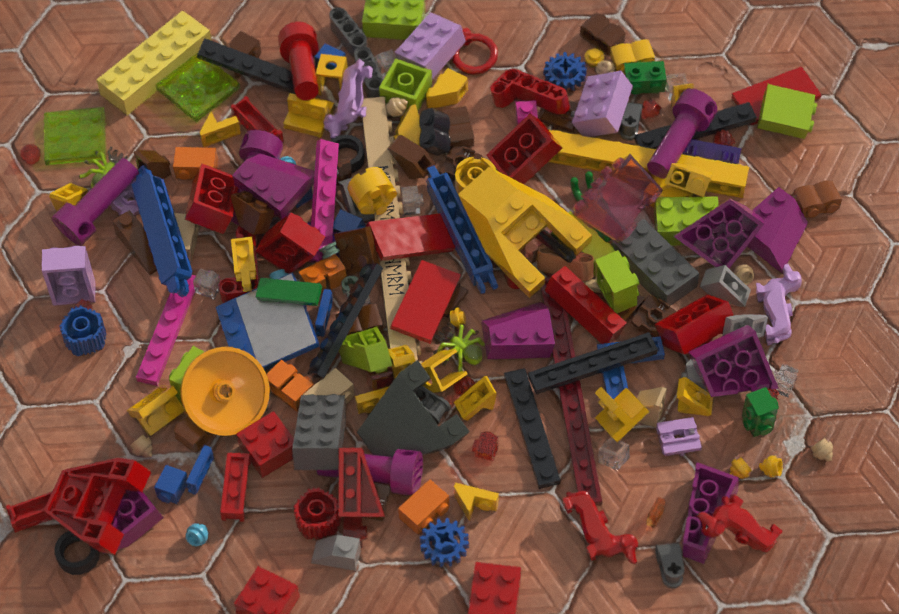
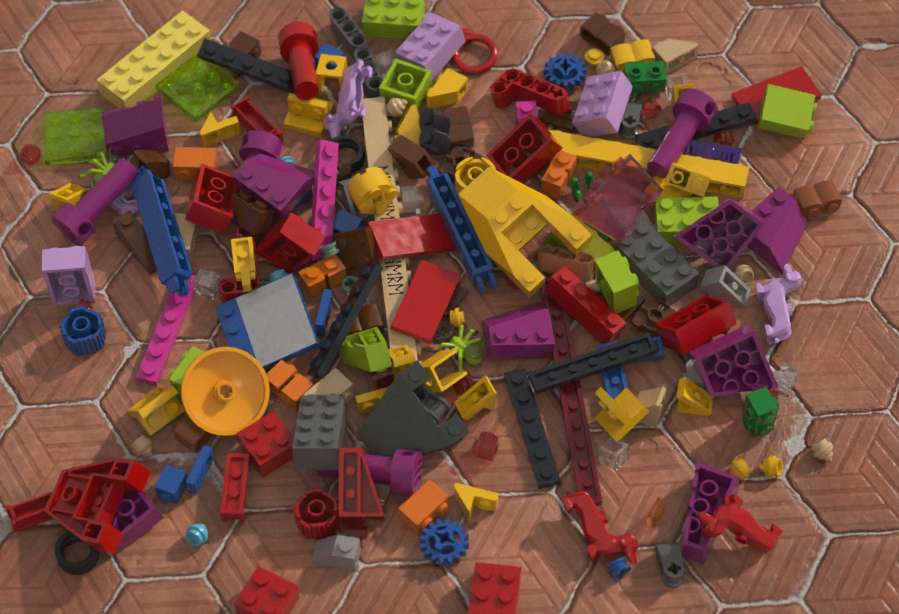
green tile [255,278,322,306] -> none
black axle [535,229,576,263] -> none
lavender piece [656,417,702,456] -> none
light grey slope [722,314,768,338] -> none
none -> magenta wedge [102,95,169,157]
none -> orange piece [541,150,577,201]
none -> blue bush [608,558,631,579]
none -> tan slope [652,39,699,74]

